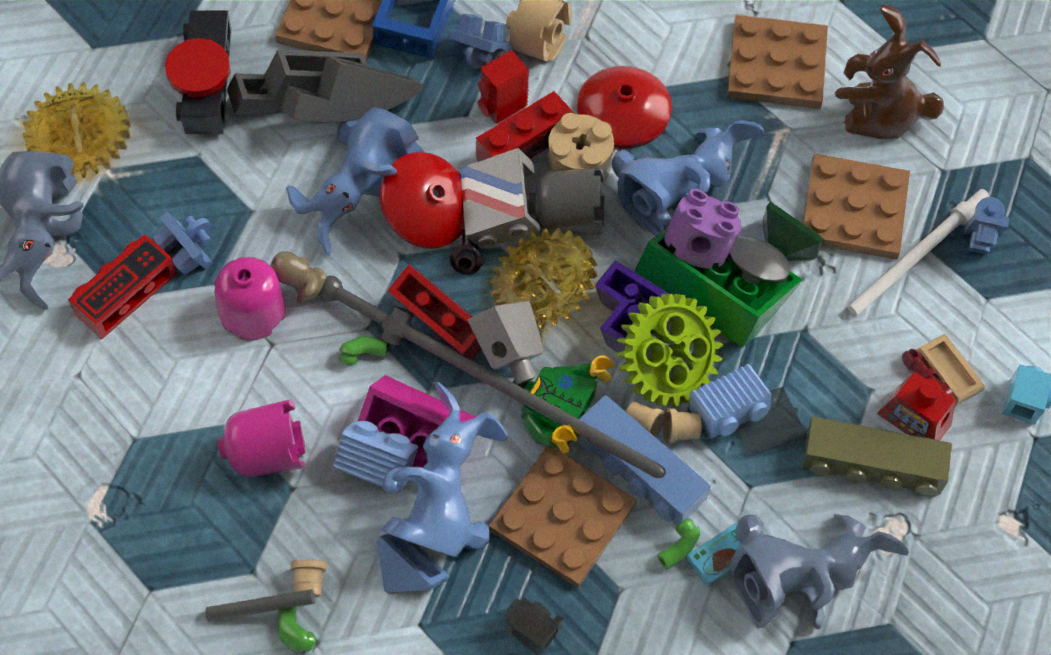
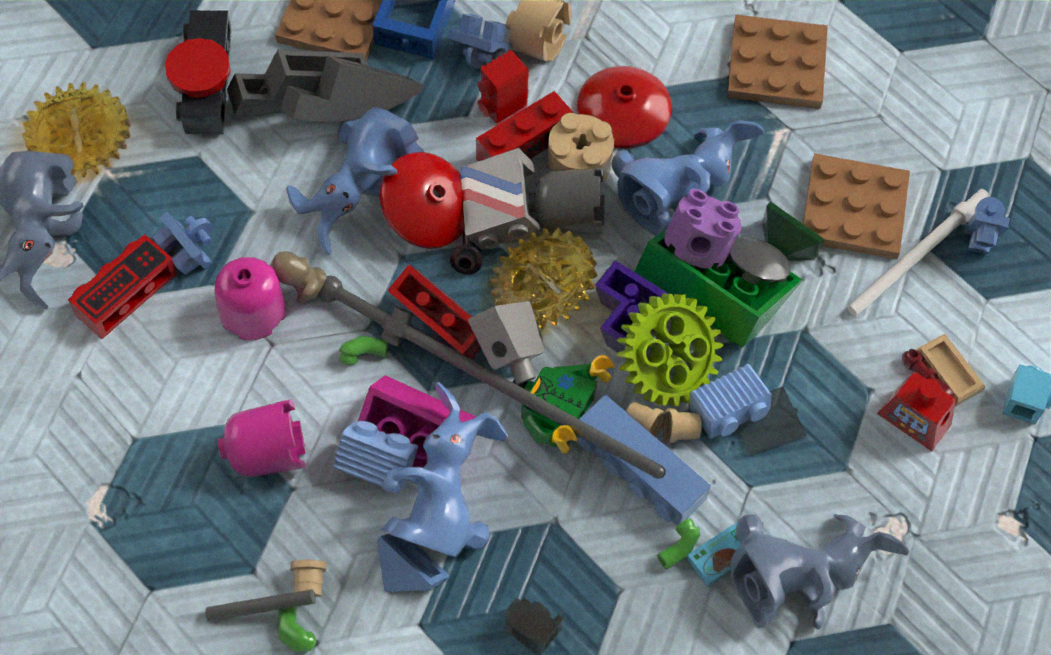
medium nougat plate [489,446,637,588] -> none
olive brick [801,416,952,496] -> none
reddish brown animal [835,4,944,139] -> none

